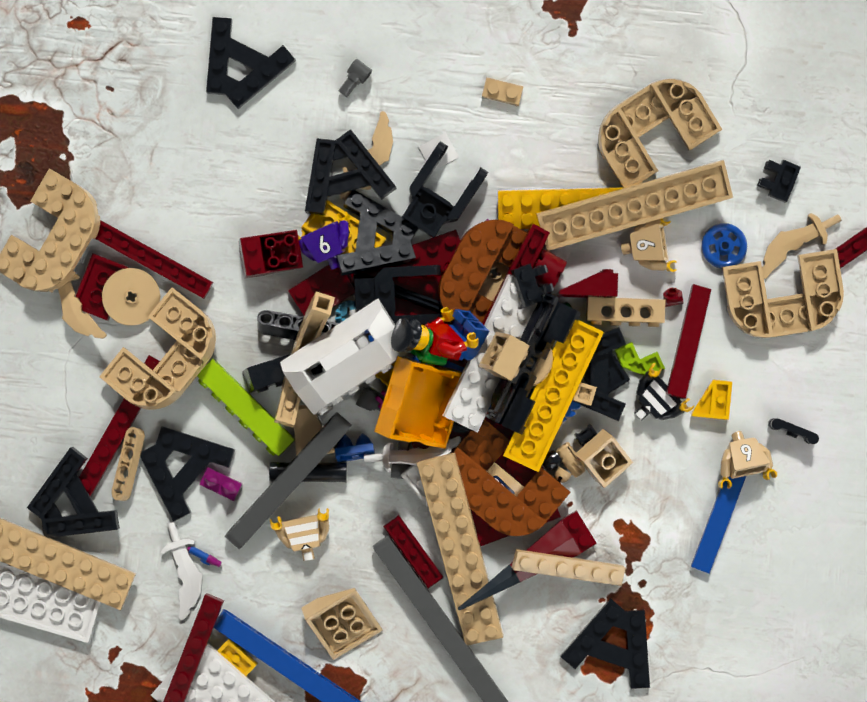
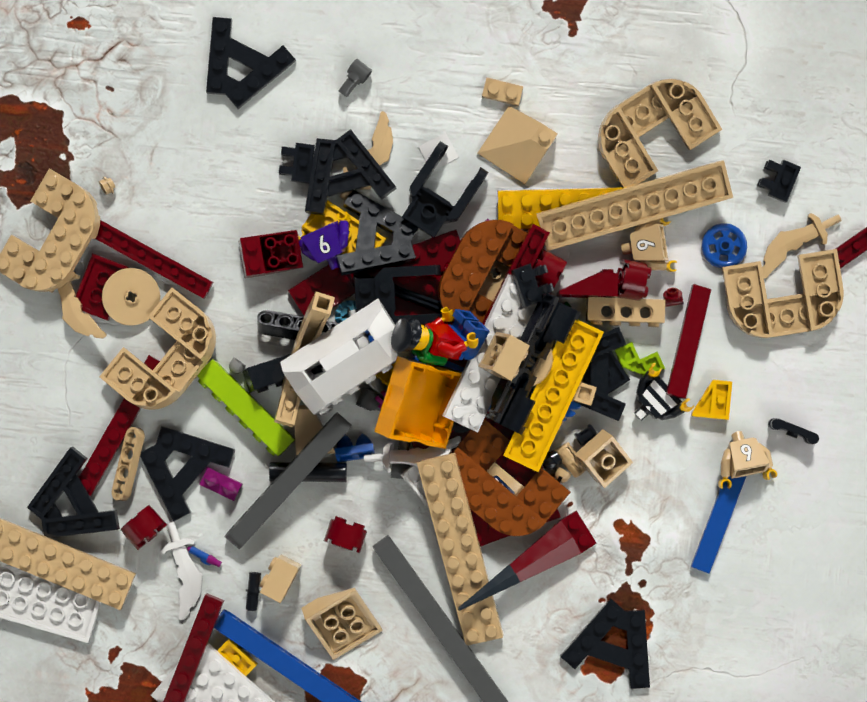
torso [270,508,330,561] -> none
dark red tile [383,515,444,589] -> none
tan plate [511,549,626,586] -> none
none -> tan plate [99,177,116,195]
none -> dark red brick [120,505,167,550]
none -> light grey hinge [229,357,246,374]
none -> black axle [246,572,261,611]
none -> tan brick [259,554,301,603]
none -> black plate [279,143,315,184]
none -> dark red brick [323,516,367,553]
none -> tan slope [477,106,558,185]
none -> dark red brick [617,259,652,301]

